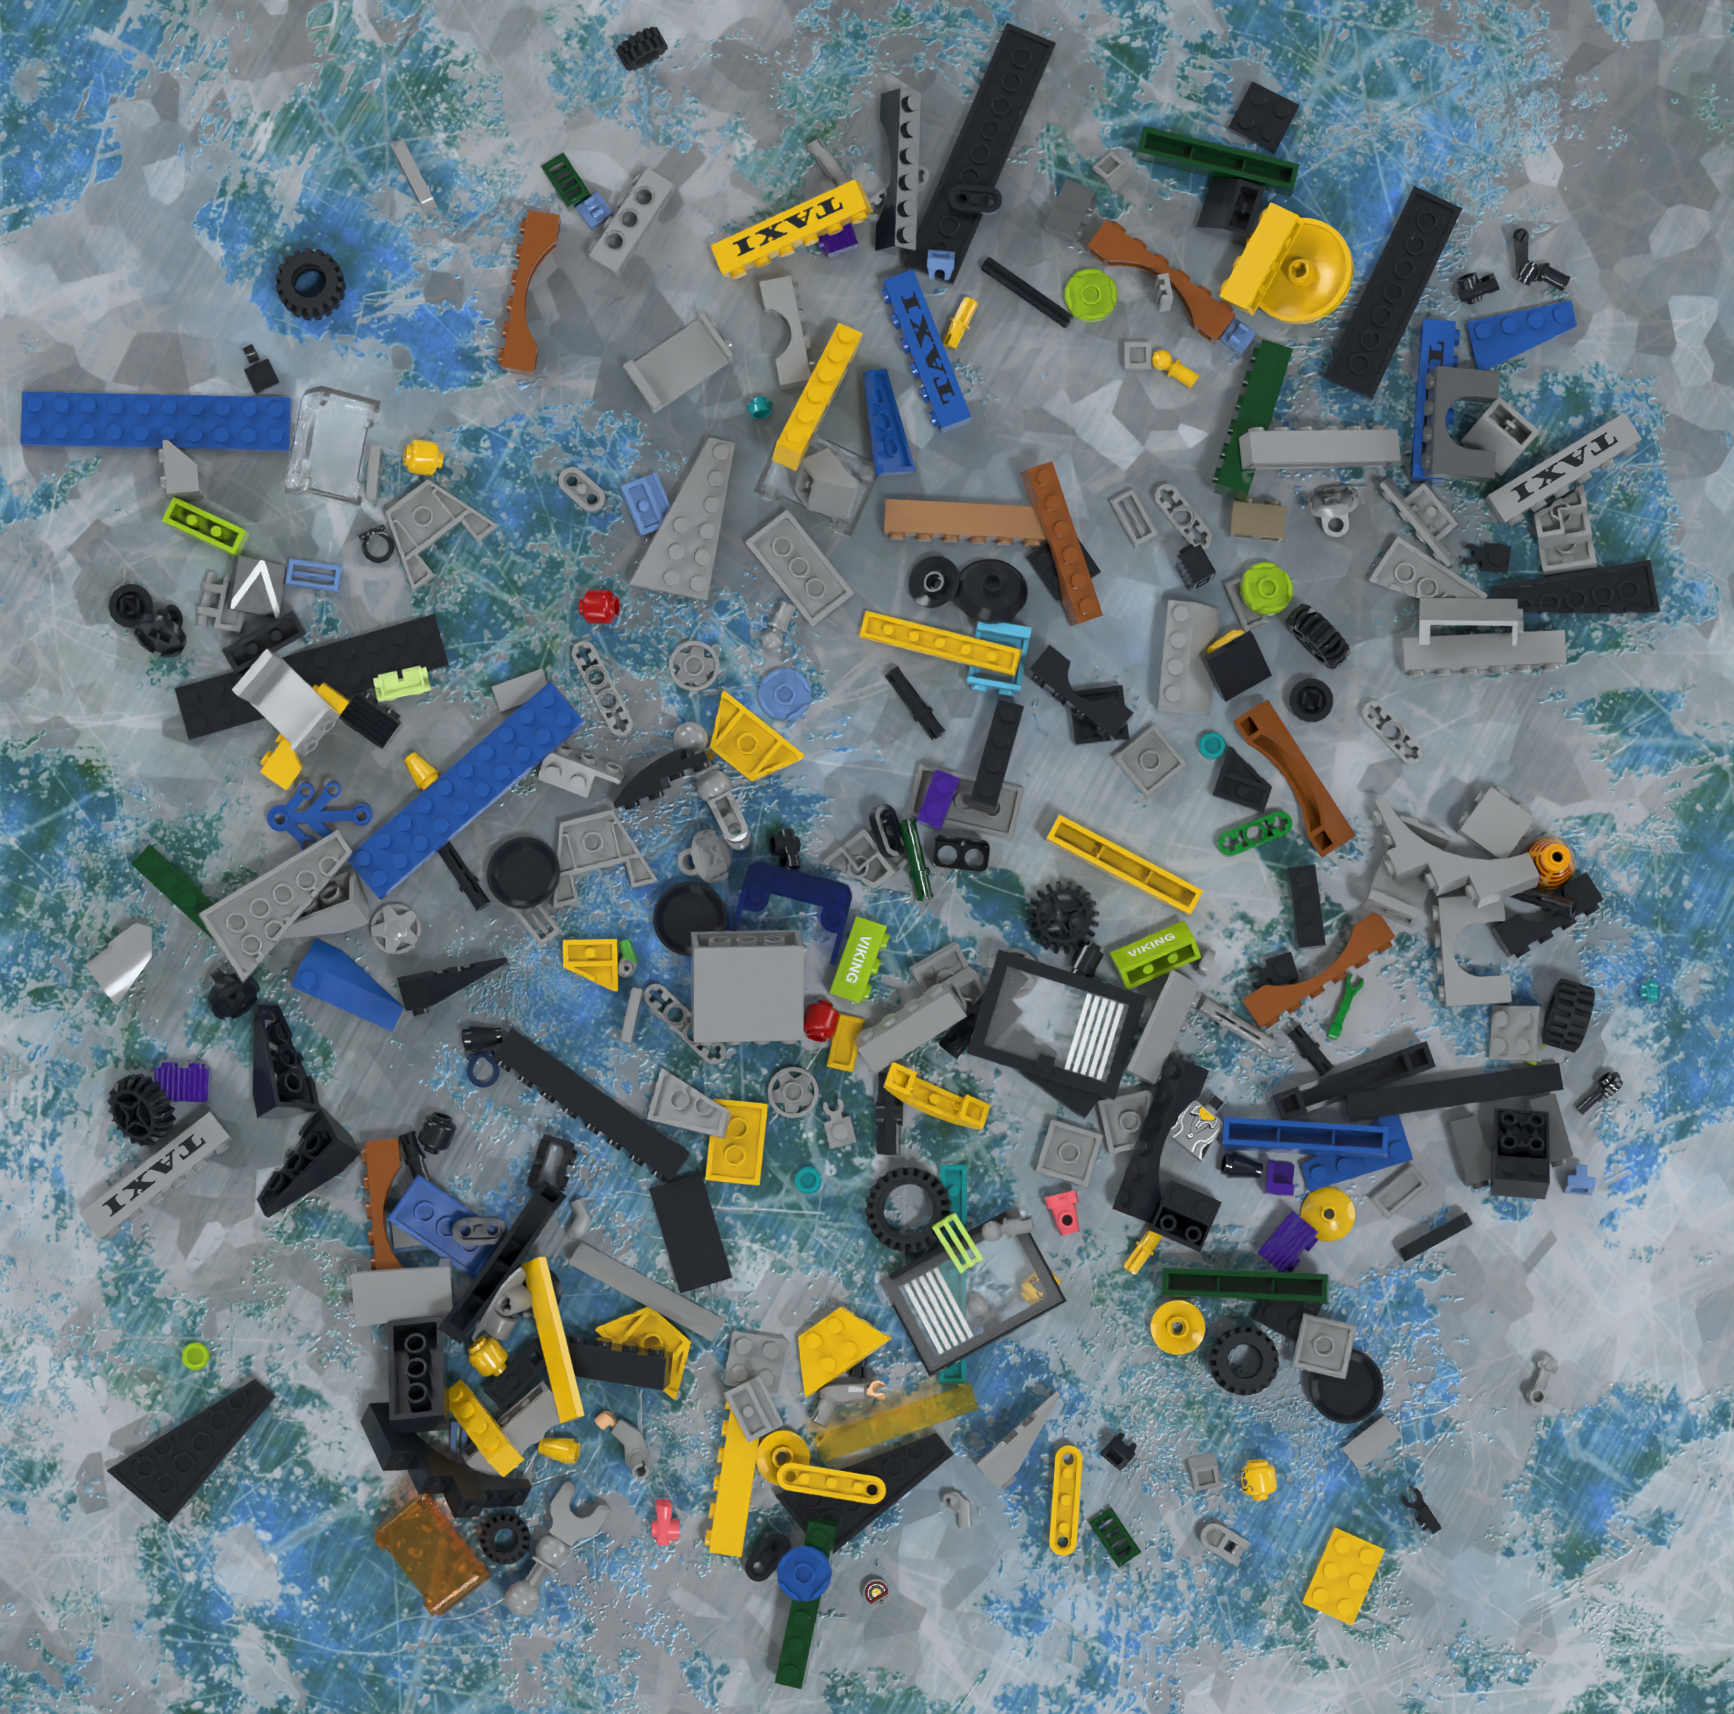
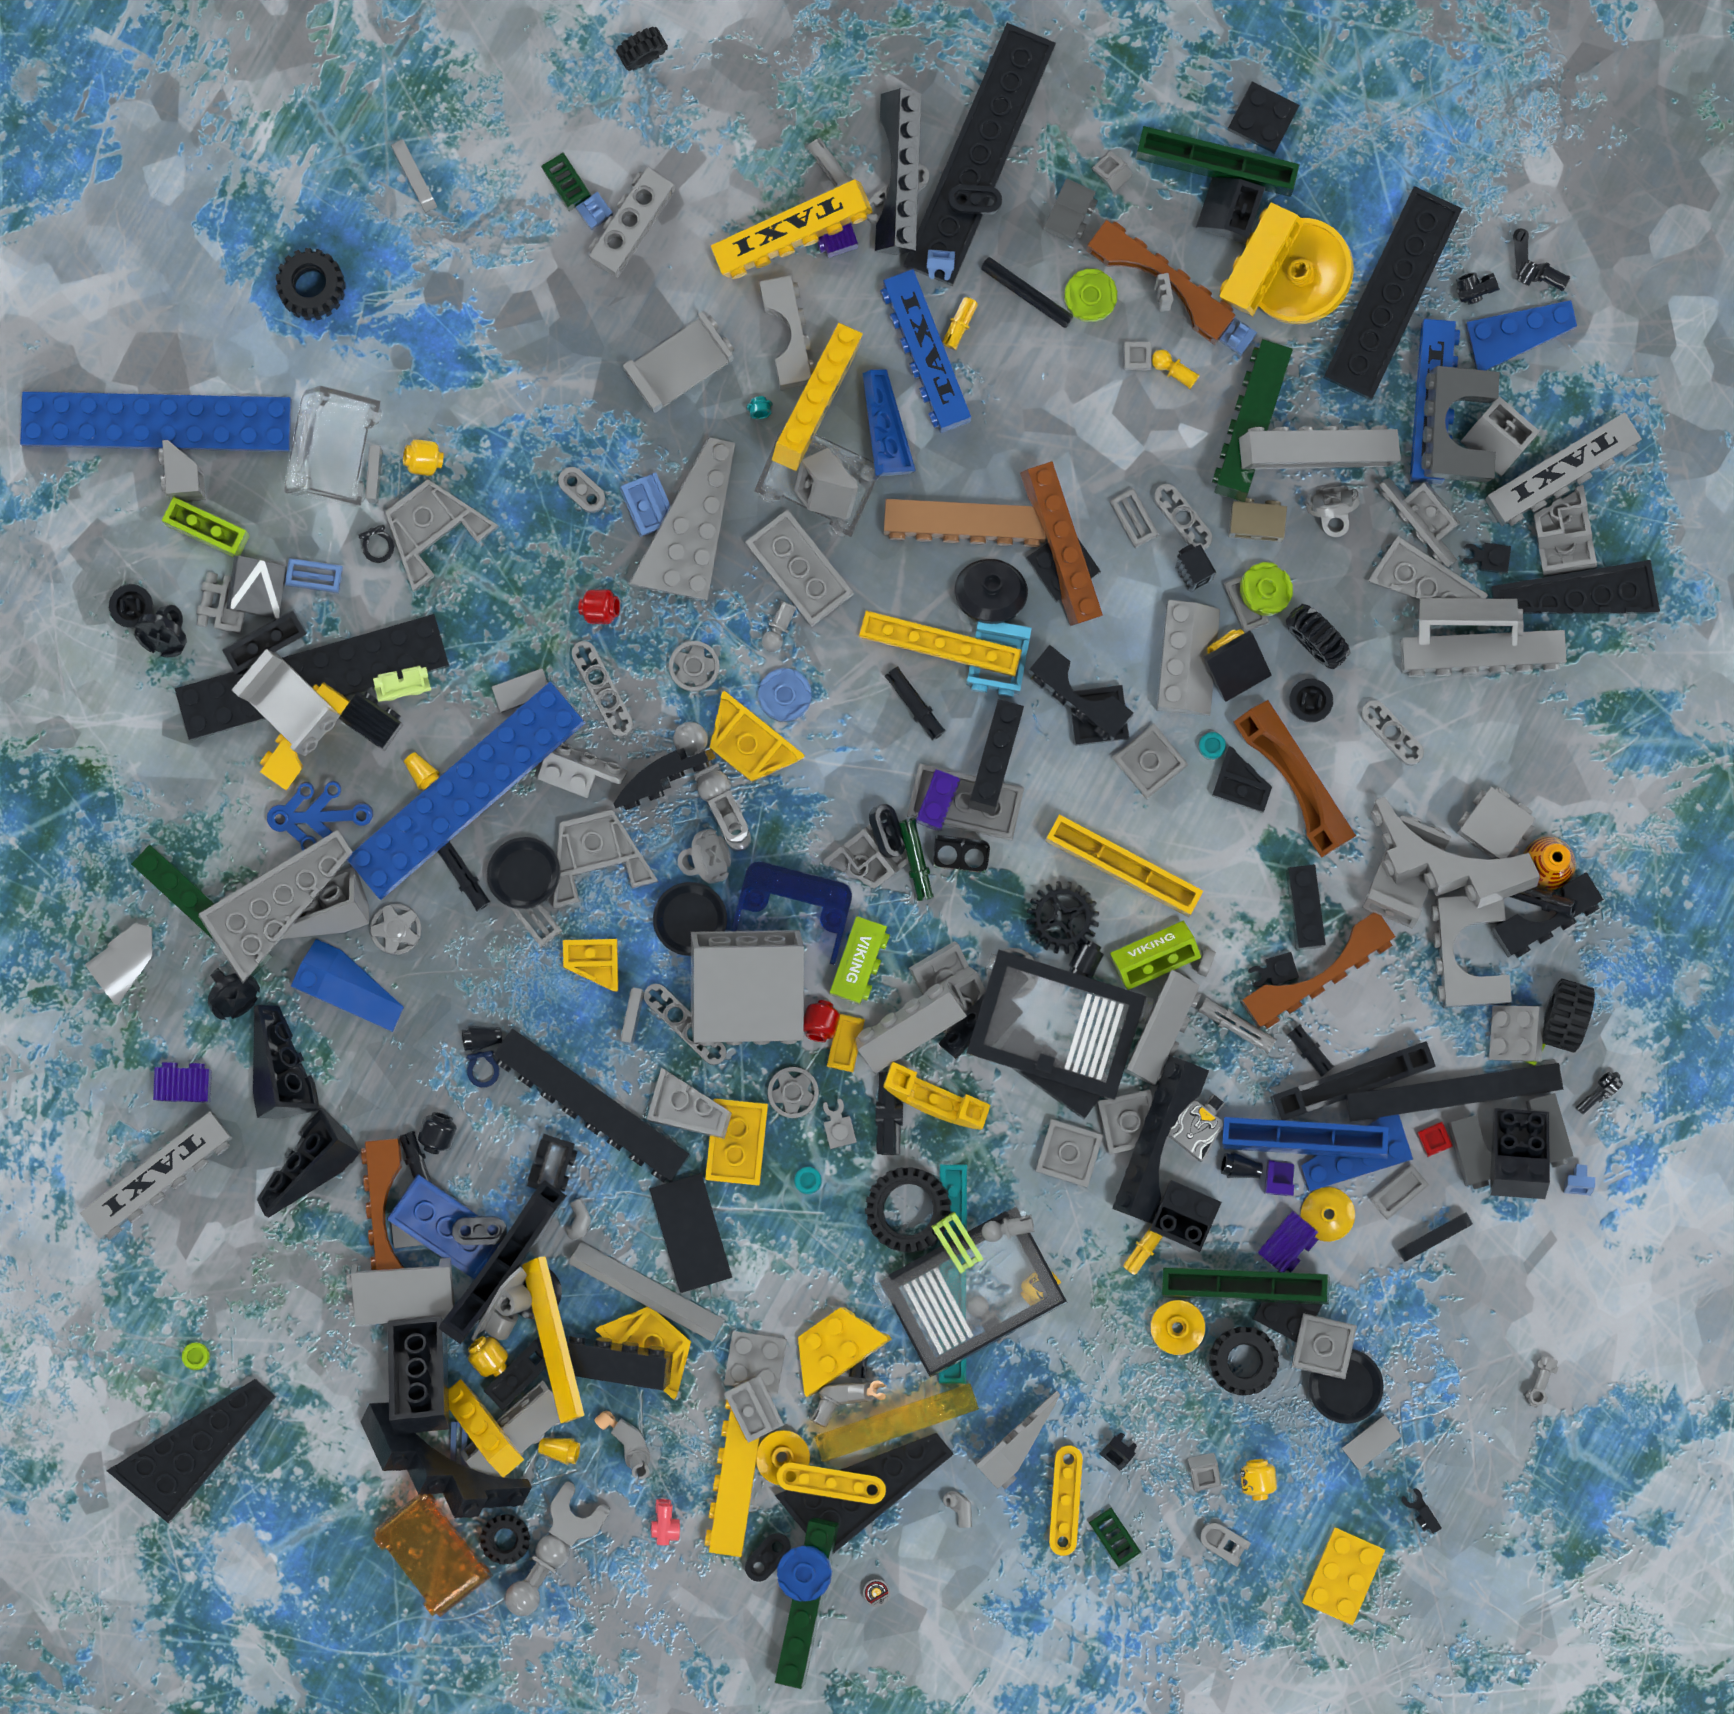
black gear [107,1073,176,1146] -> none
black plate [242,344,280,395] -> none
black wedge [397,957,509,1017] -> none
dark orange arch [497,210,561,377] -> none
arm [618,939,638,978] -> none
black plate [769,829,801,875] -> none
black dish [908,556,960,609] -> none
coral plate [1045,1190,1080,1236] -> none
green beam [1217,811,1292,857] -> none
green piece [1327,974,1364,1040] -> none
teal plate [1641,978,1660,1005] -> none
none -> red tile [1416,1122,1453,1157]

